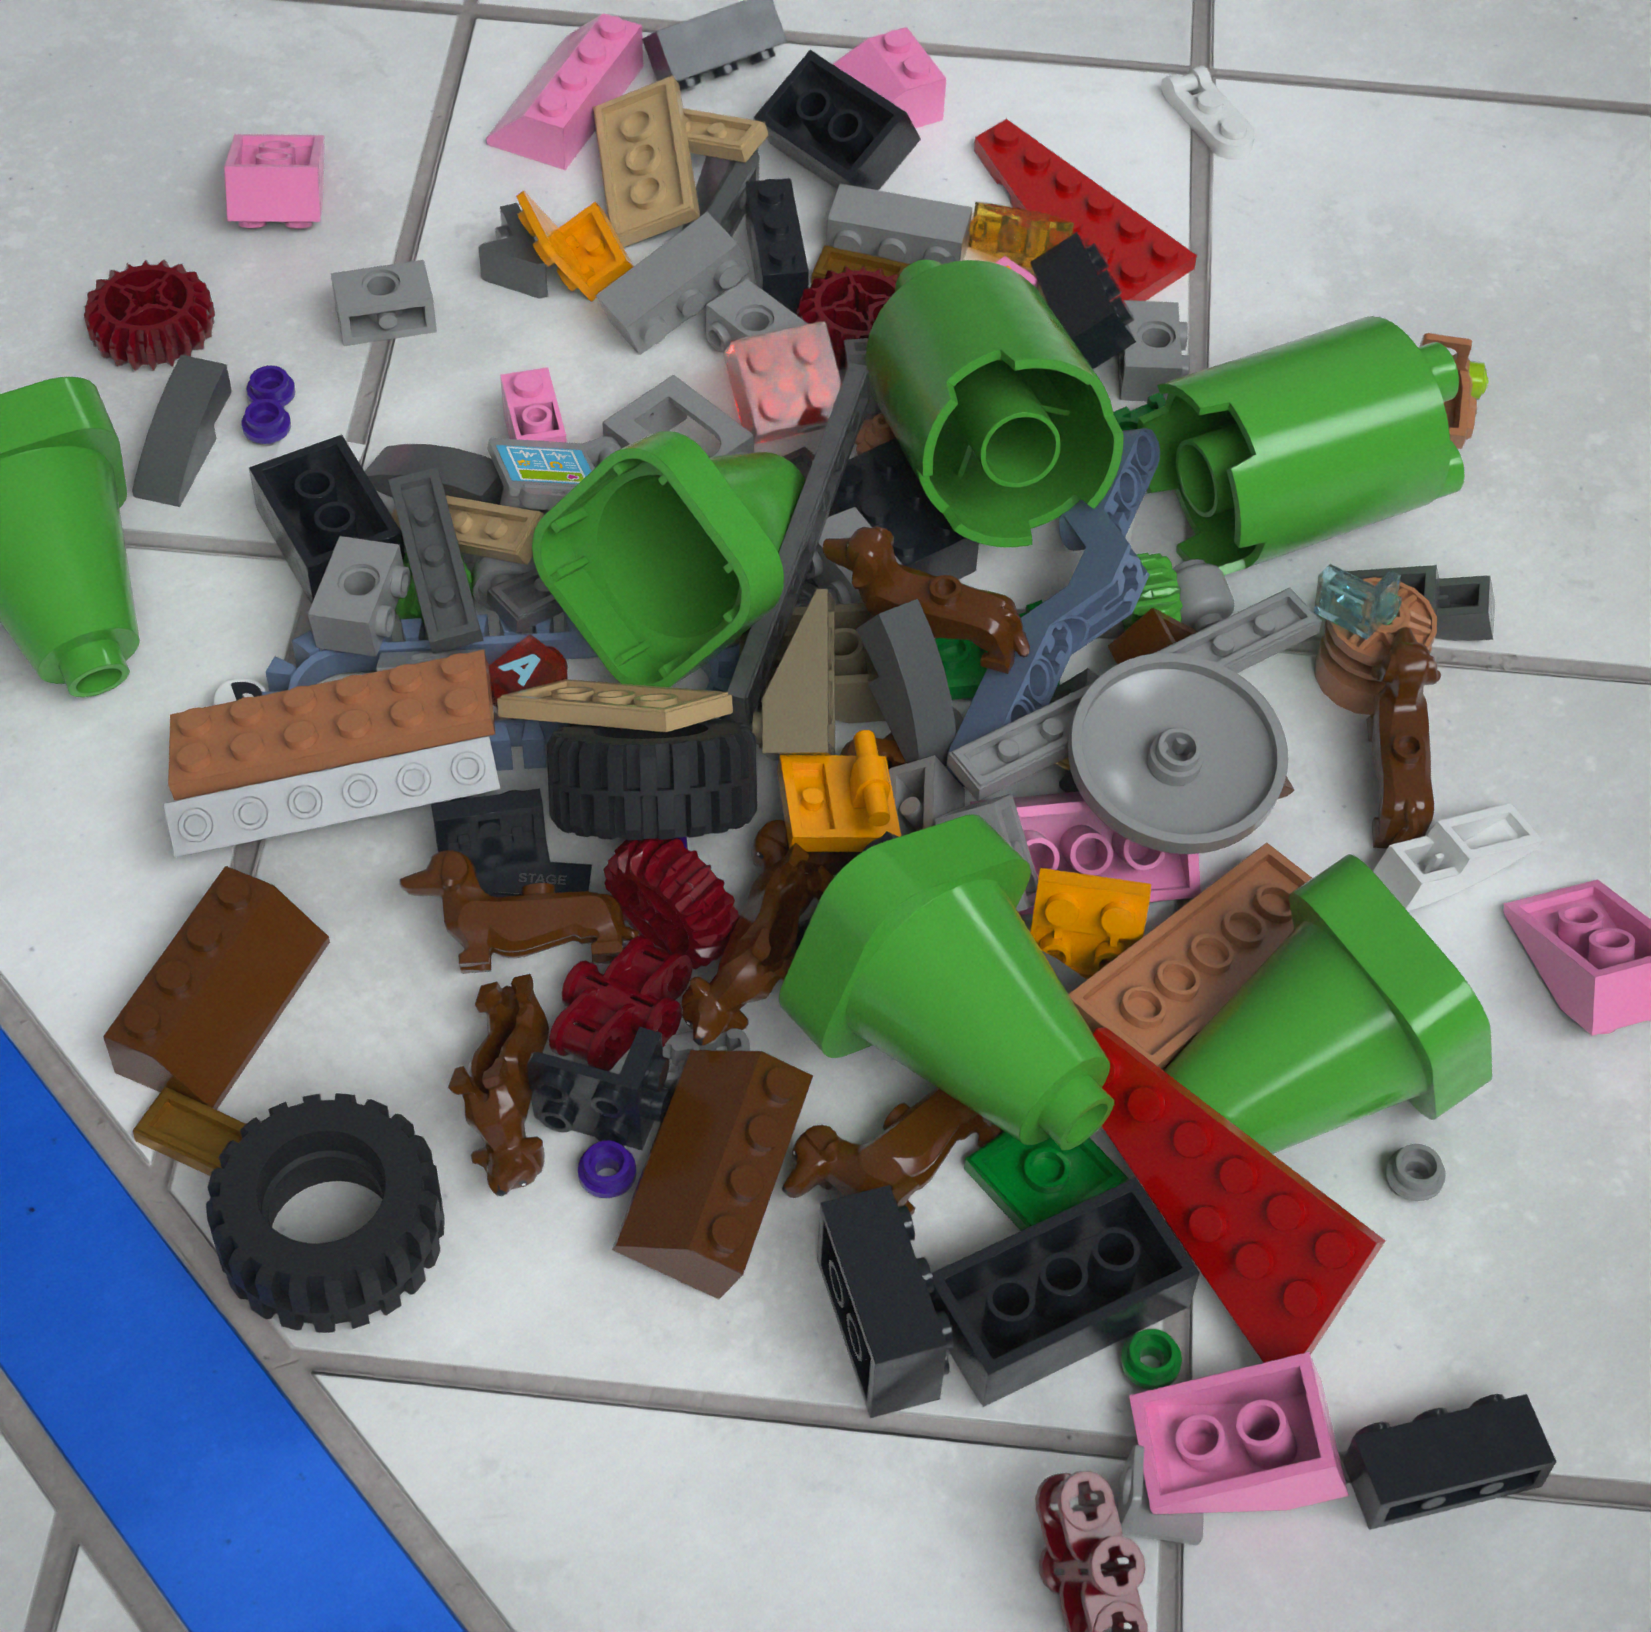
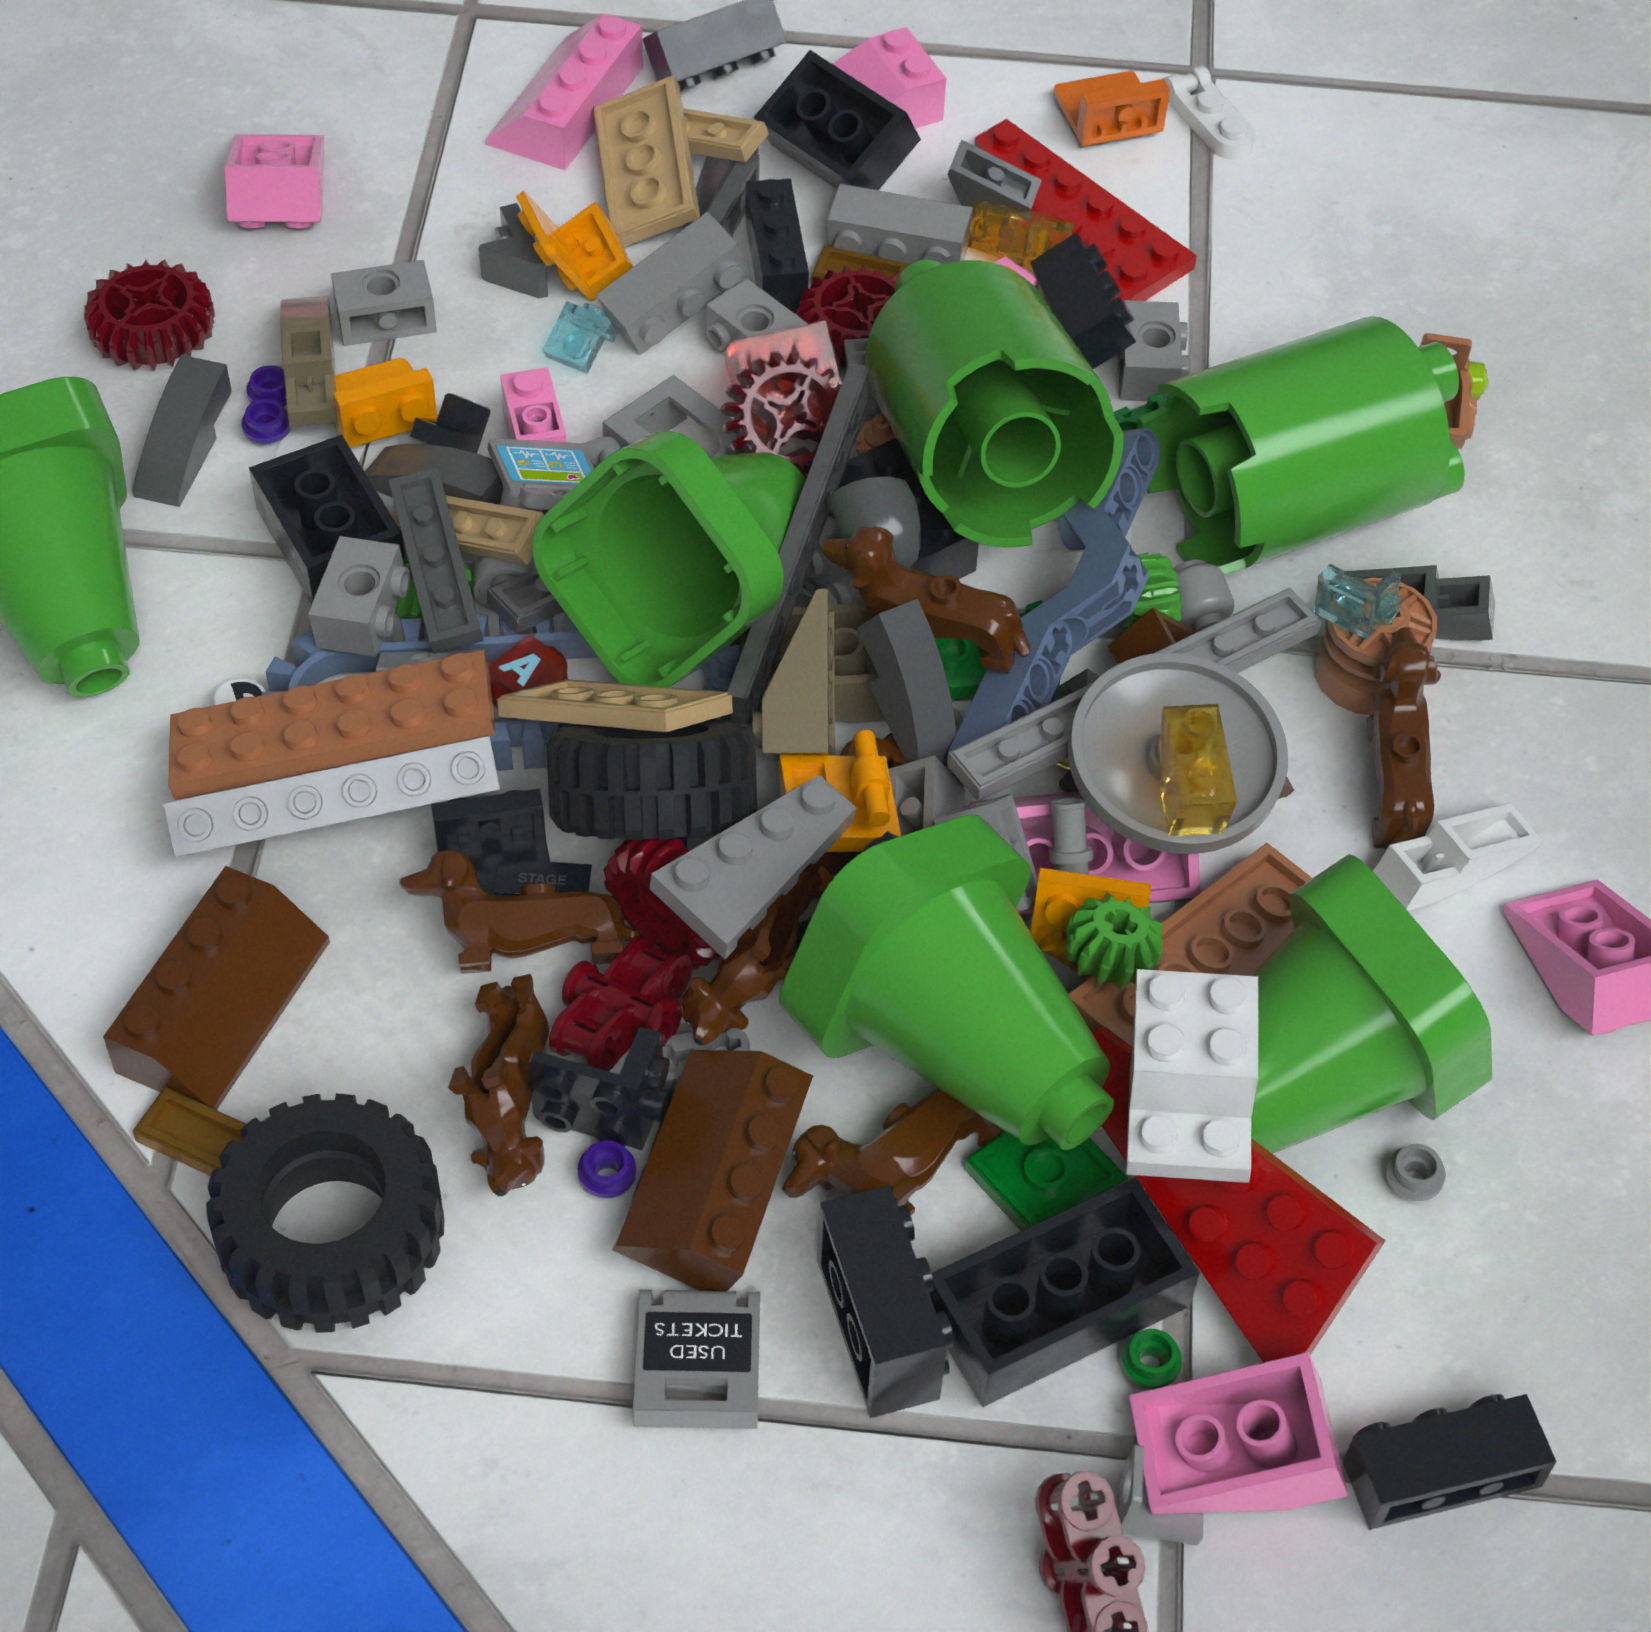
none -> dark tan slope [280,296,337,427]
none -> light orange bracket [333,358,437,448]
none -> black bracket [410,393,491,454]
none -> clear light blue bracket [542,301,618,374]
none -> container [633,1290,760,1429]
none -> light grey wing [649,775,857,959]
none -> dark red gear [720,351,842,477]
none -> dark grey piece [825,476,922,569]
none -> dark grey slope [947,140,1042,222]
none -> light grey pin [1049,797,1093,875]
none -> orange bracket [1053,71,1170,146]
none -> bright green gear [1066,892,1164,991]
none -> white bracket [1126,969,1258,1183]
none -> clear yellow slope [1160,704,1238,837]

